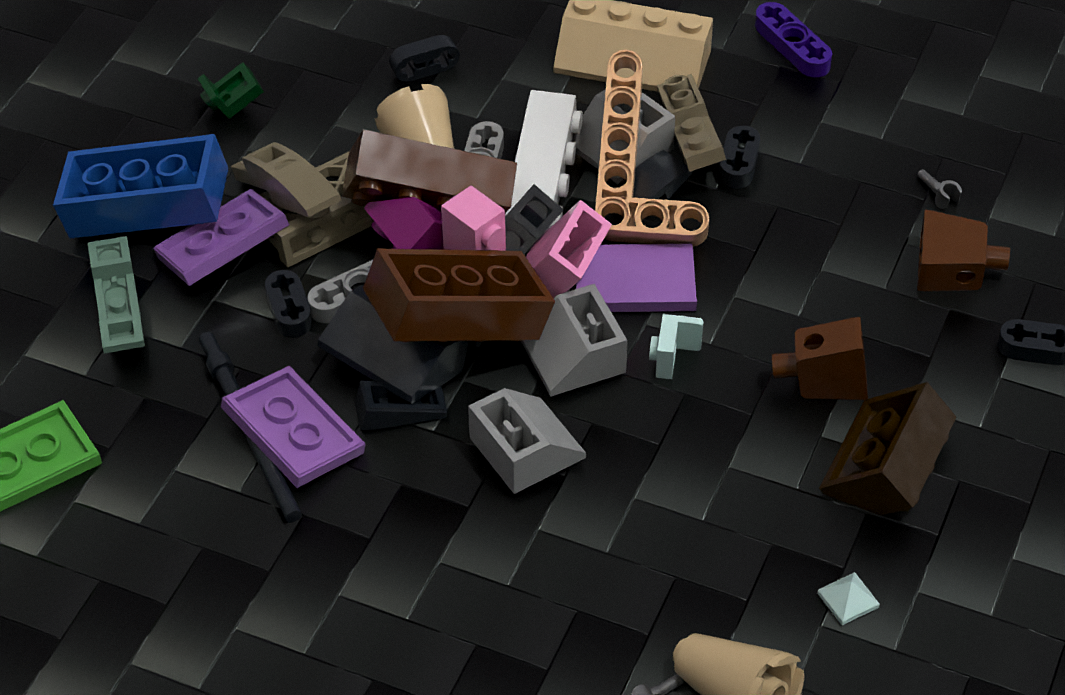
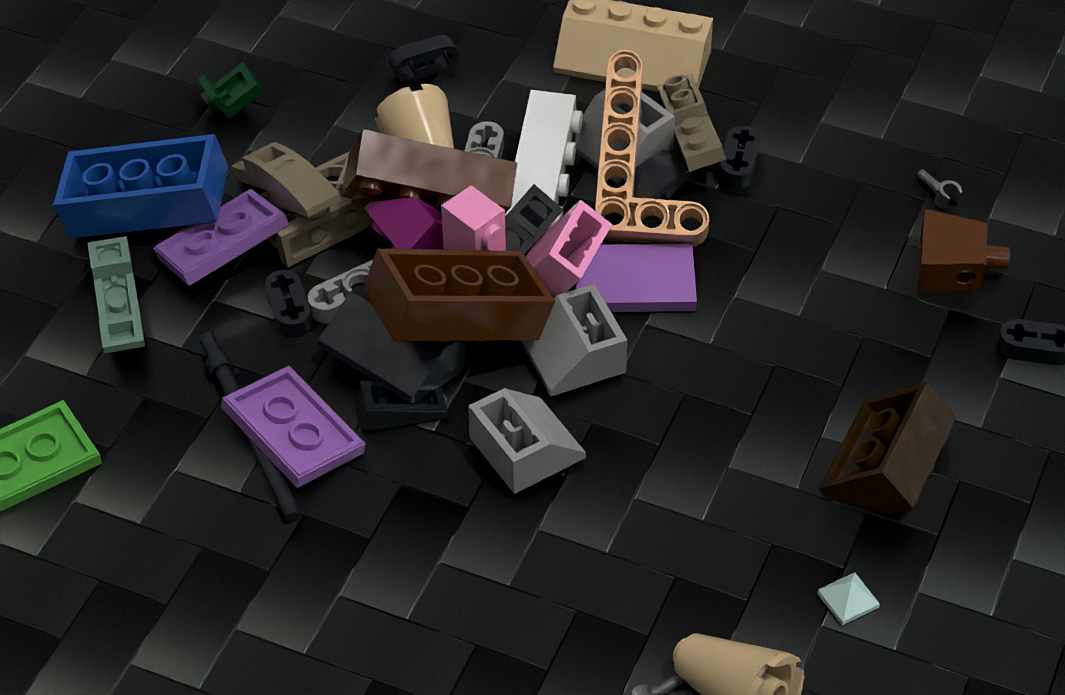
light aqua bracket [649,314,703,379] -> none
dark purple beam [755,2,832,77] -> none
reddish brown torso [772,317,868,400] -> none

